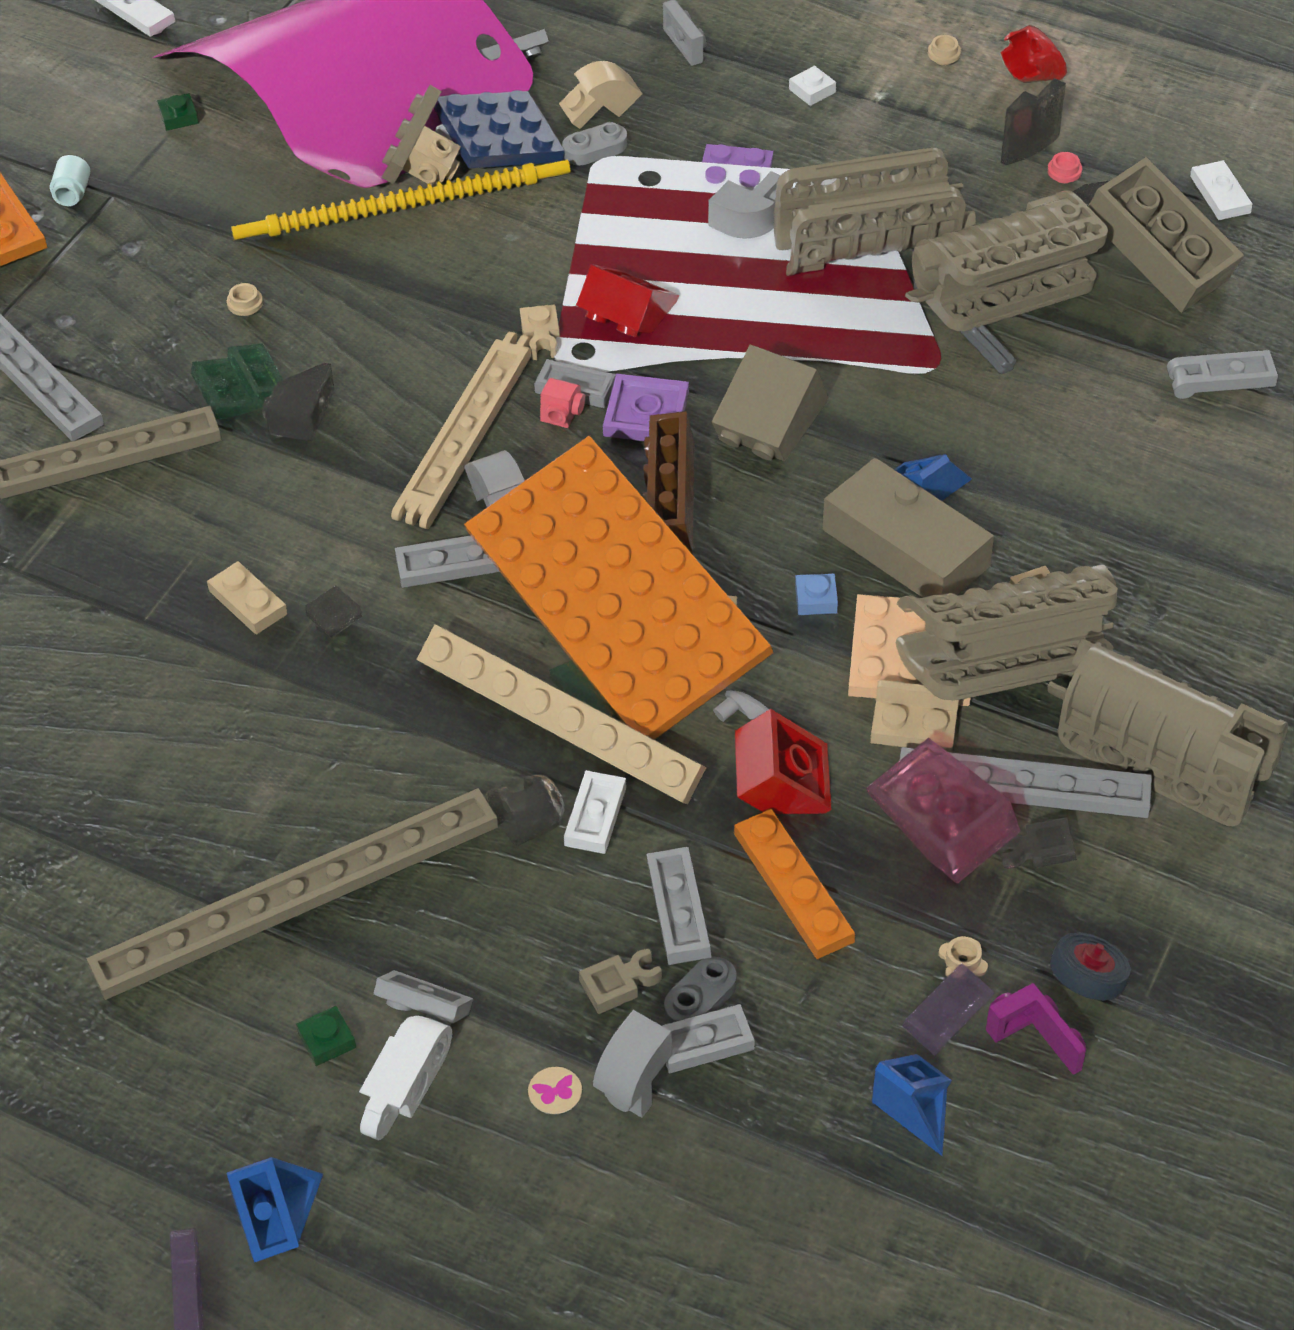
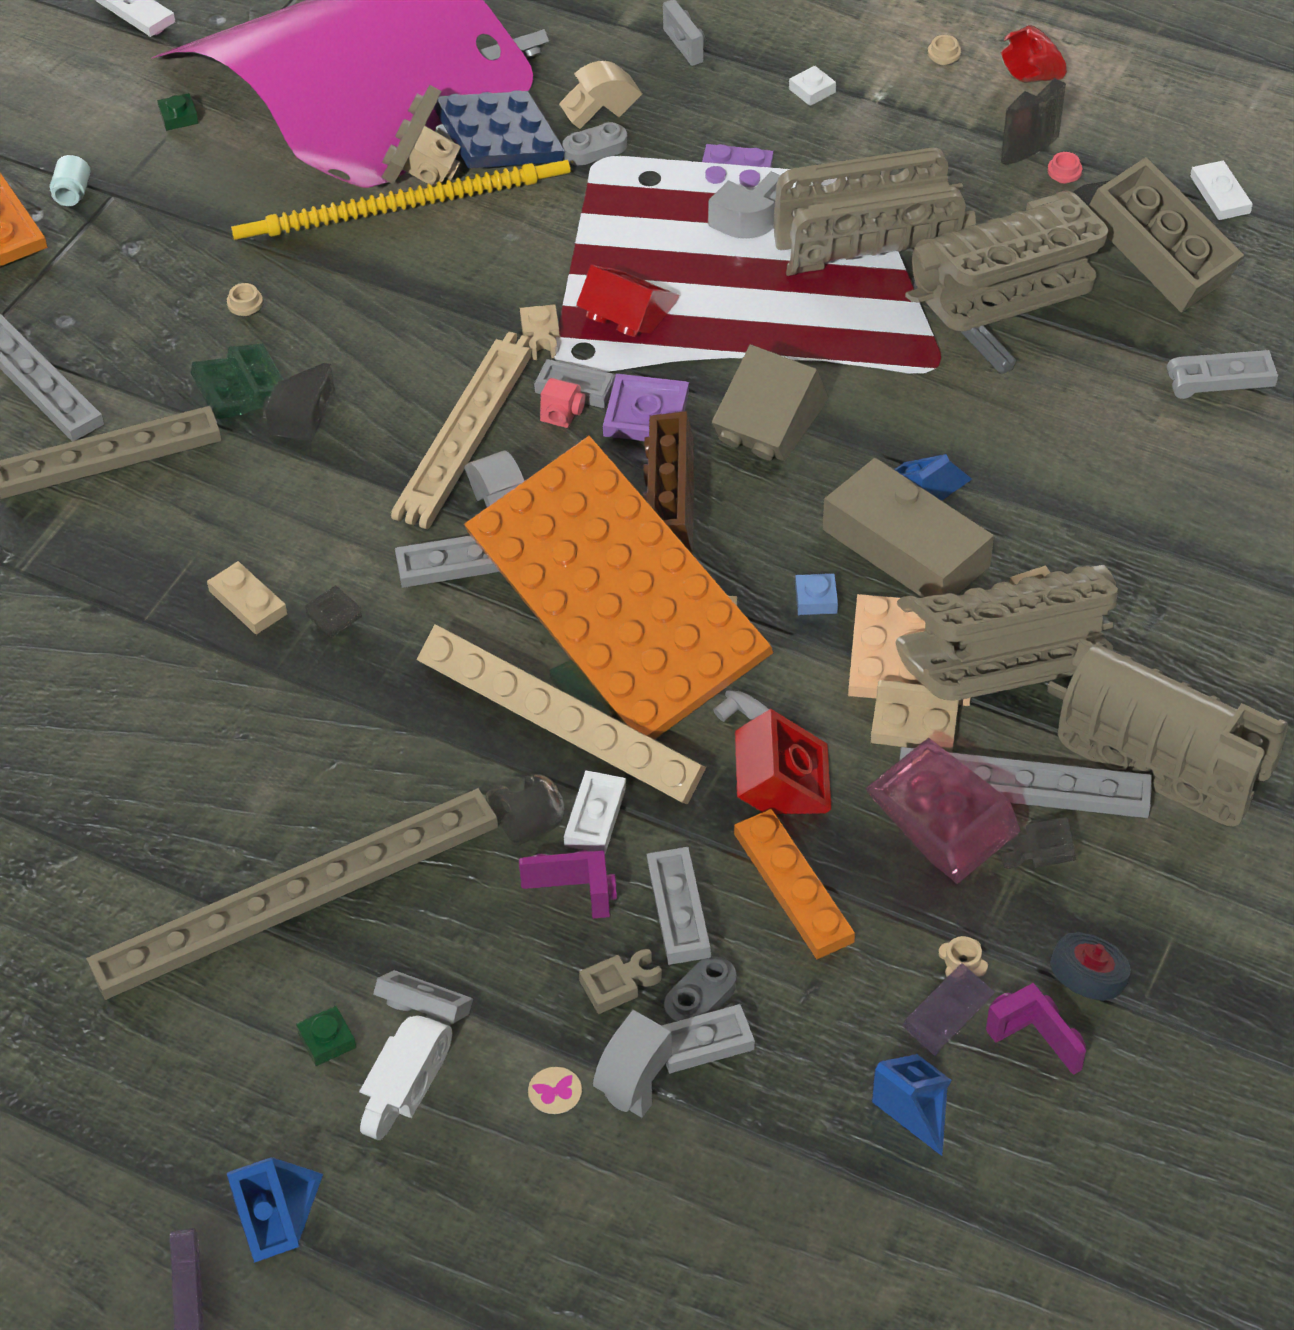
none -> magenta bracket [519,850,617,919]

